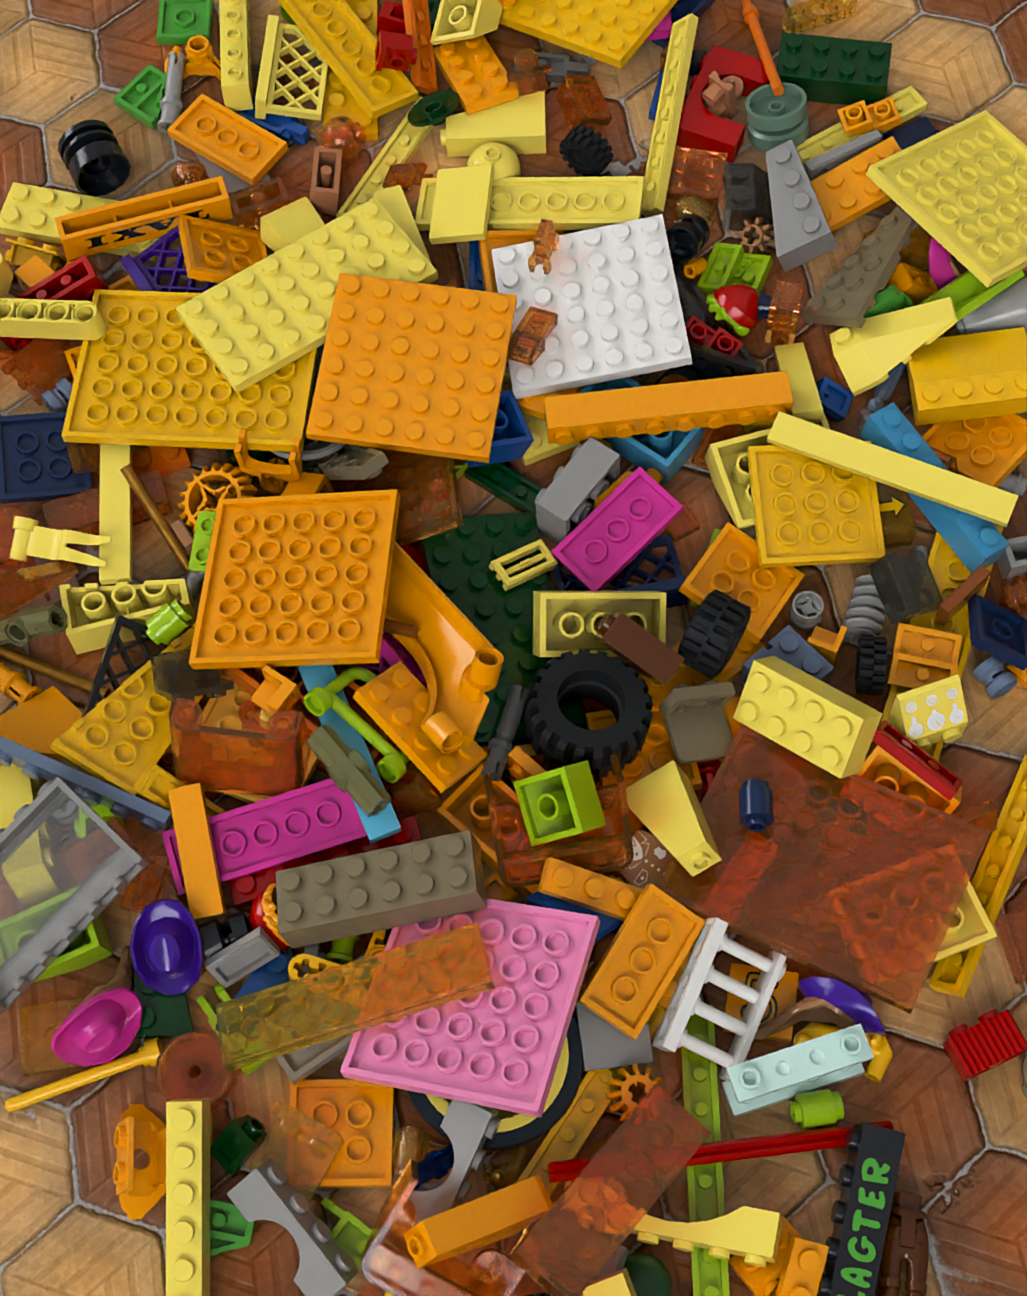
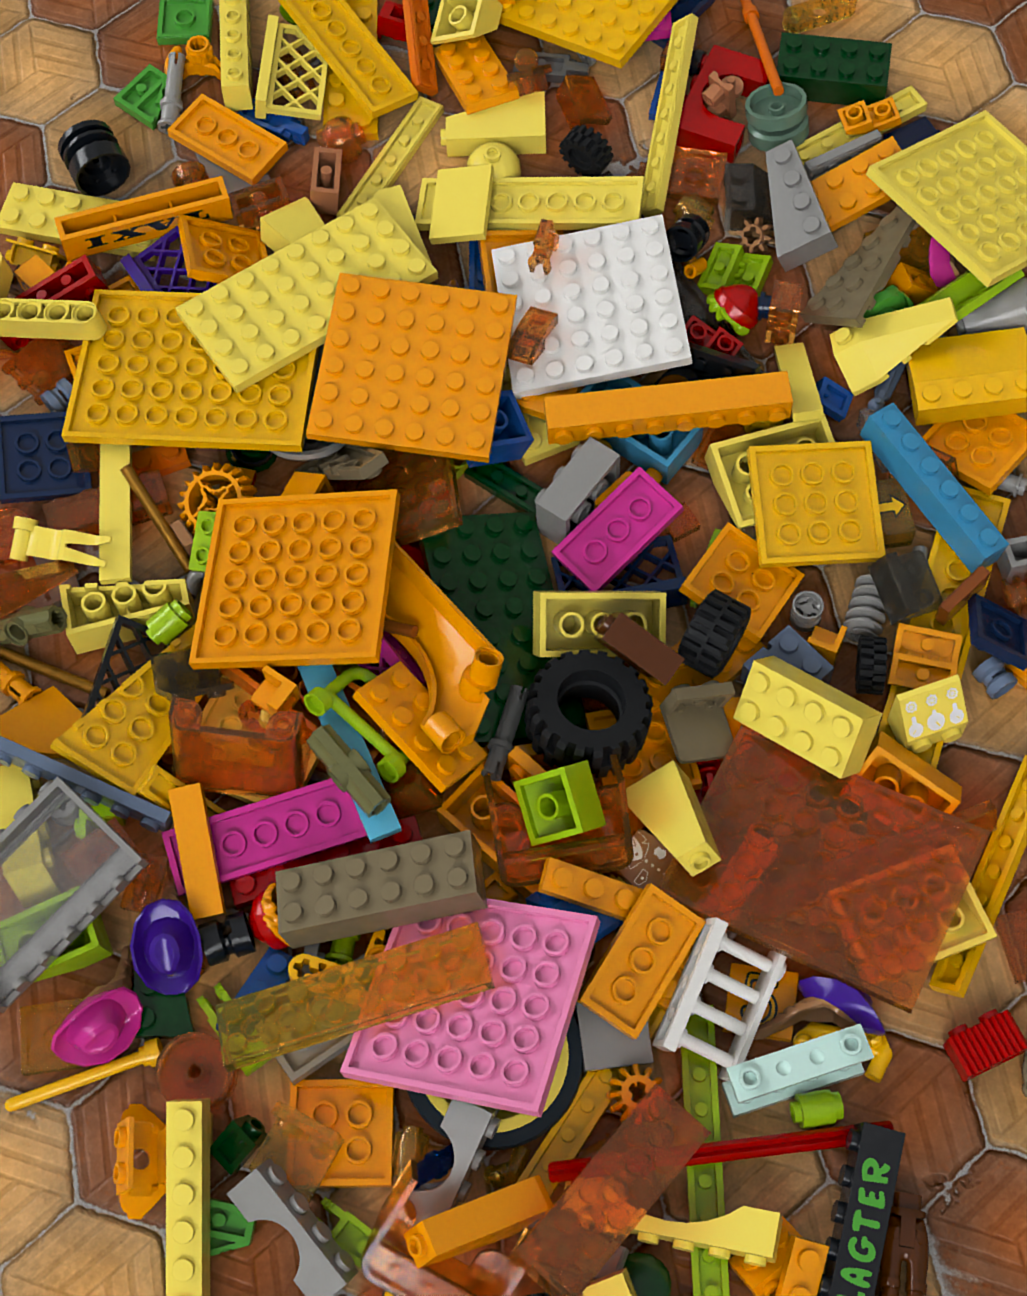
light grey tile [205,926,280,989] -> none
light orange piece [233,429,302,493] -> none
red brick [374,30,417,72] -> none
clear orange plate [382,163,433,192] -> none
dark green dish [408,90,459,127] -> none
light yellow tile [489,539,558,591] -> none
dark blue brick [739,779,774,832] -> none
light yellow tile [767,411,1019,527] -> none
red tile [872,720,963,801] -> none

